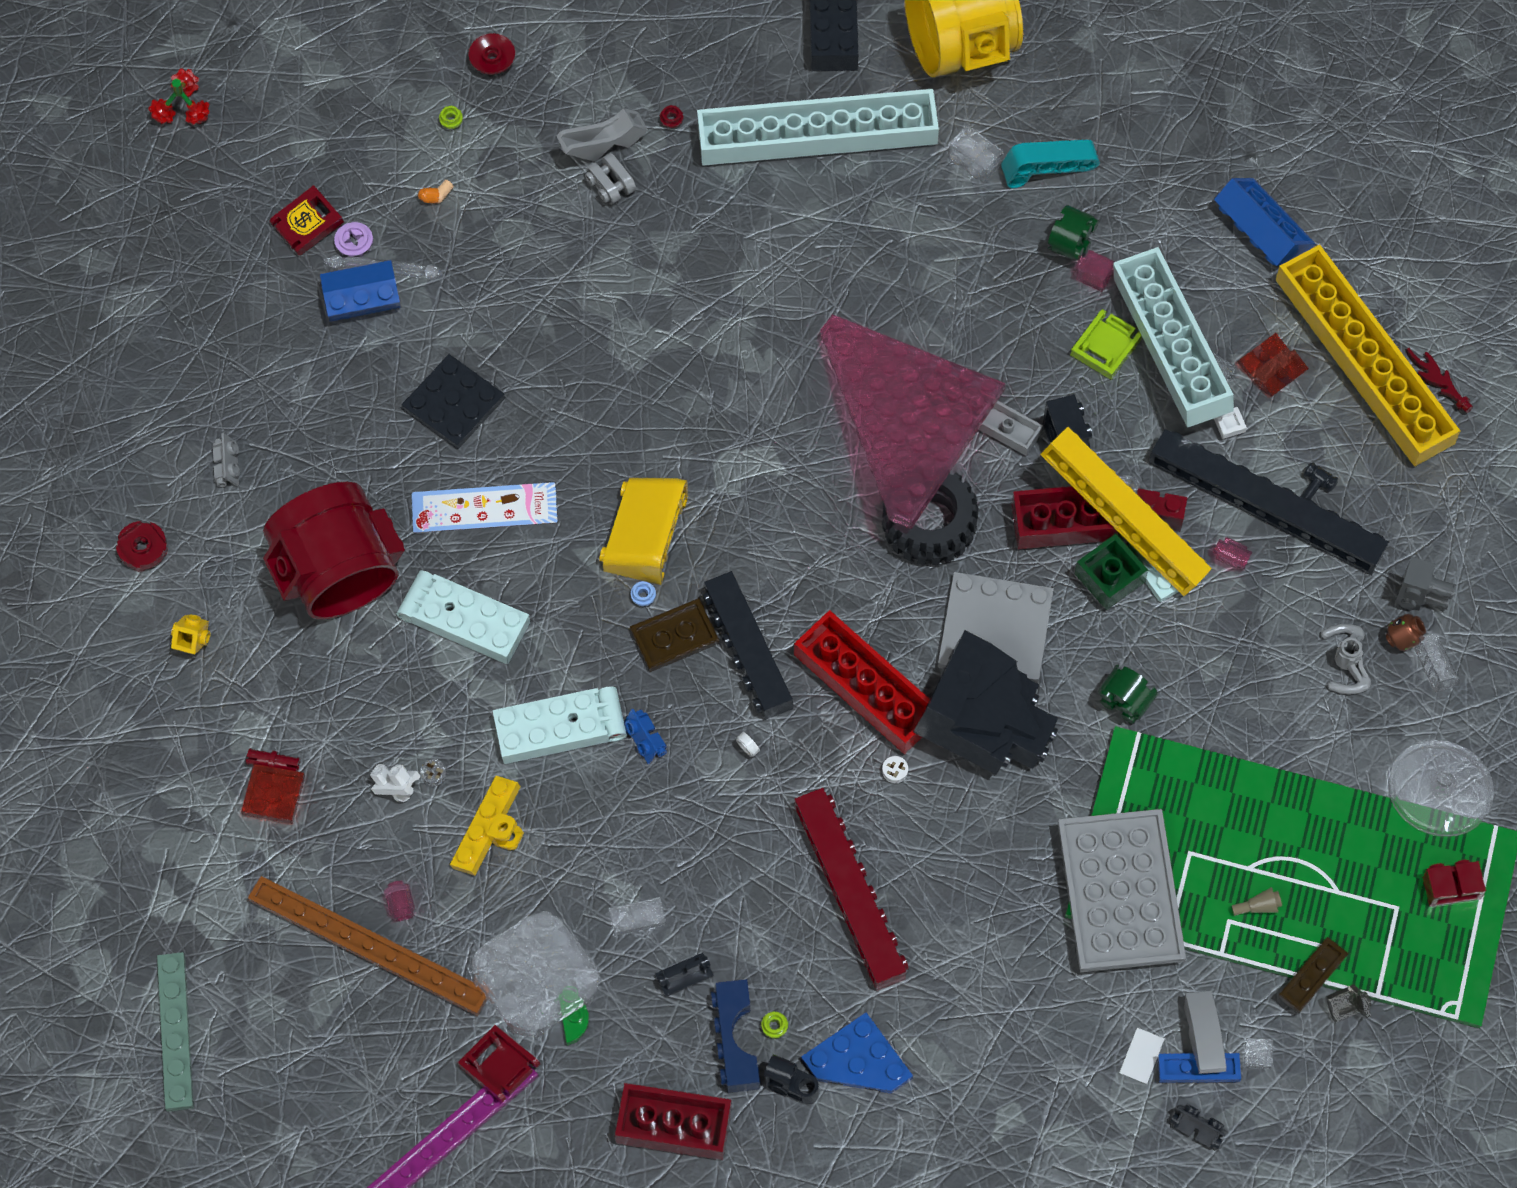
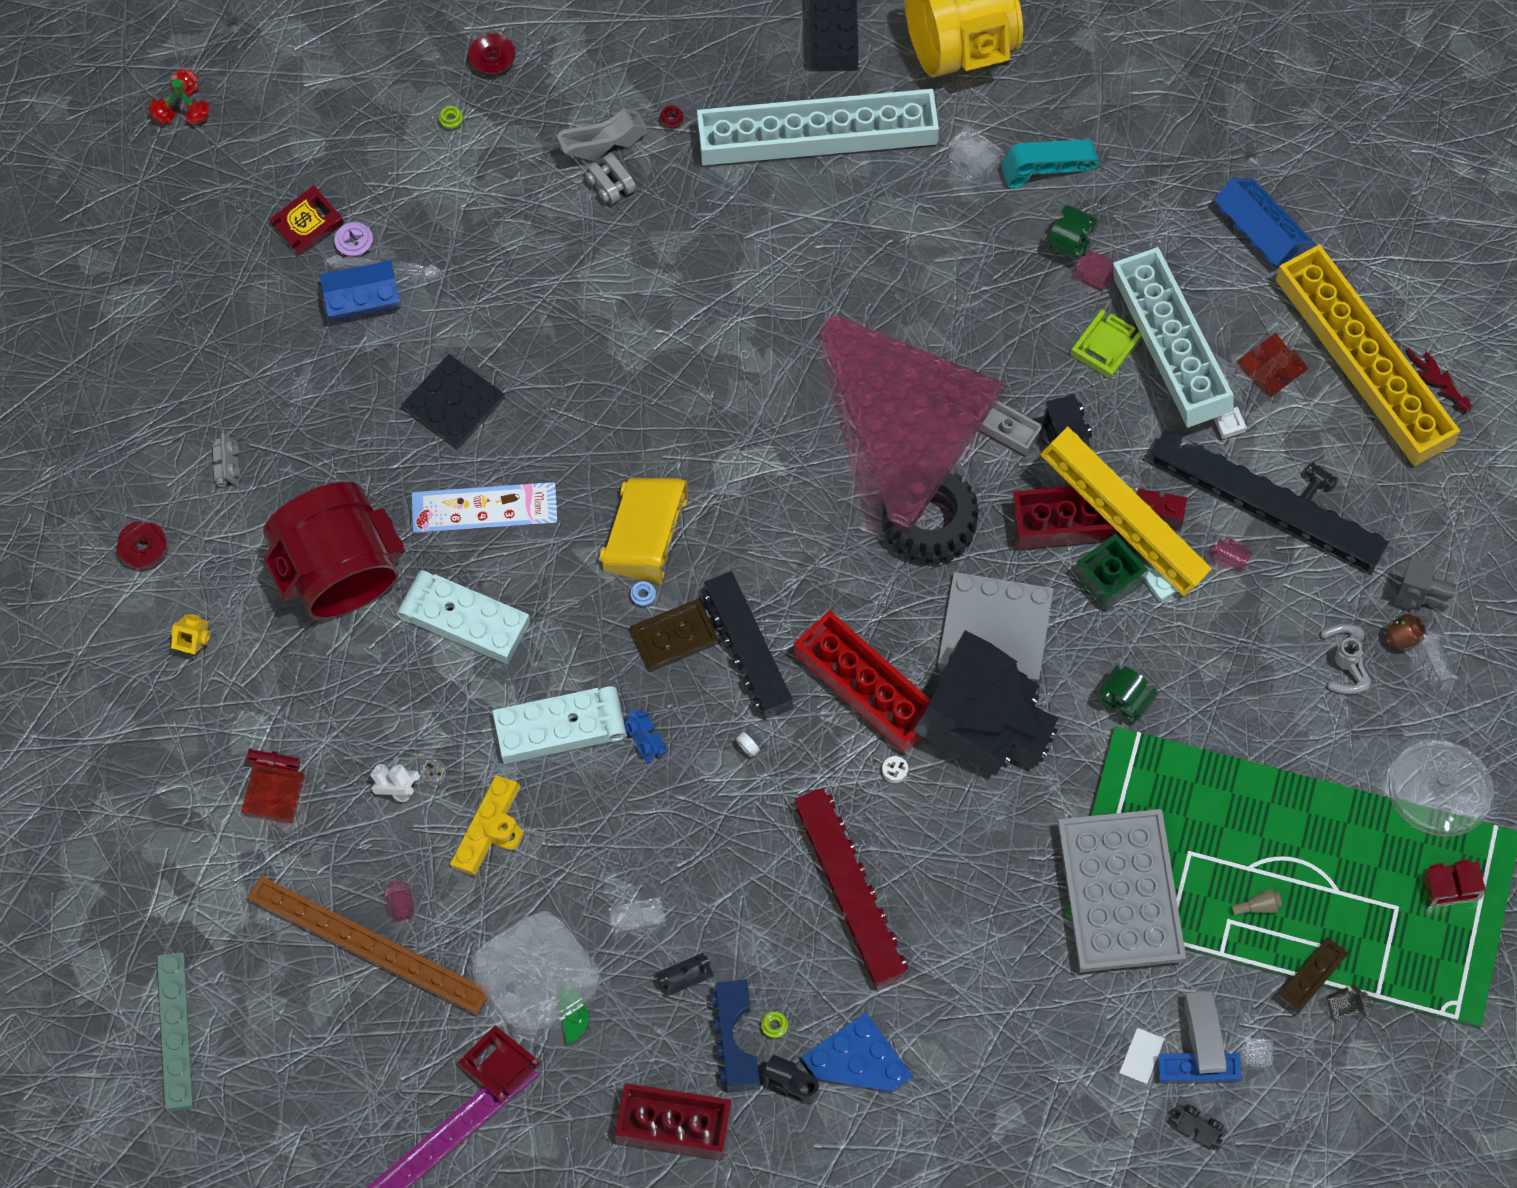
arm [418,180,454,204] -> none

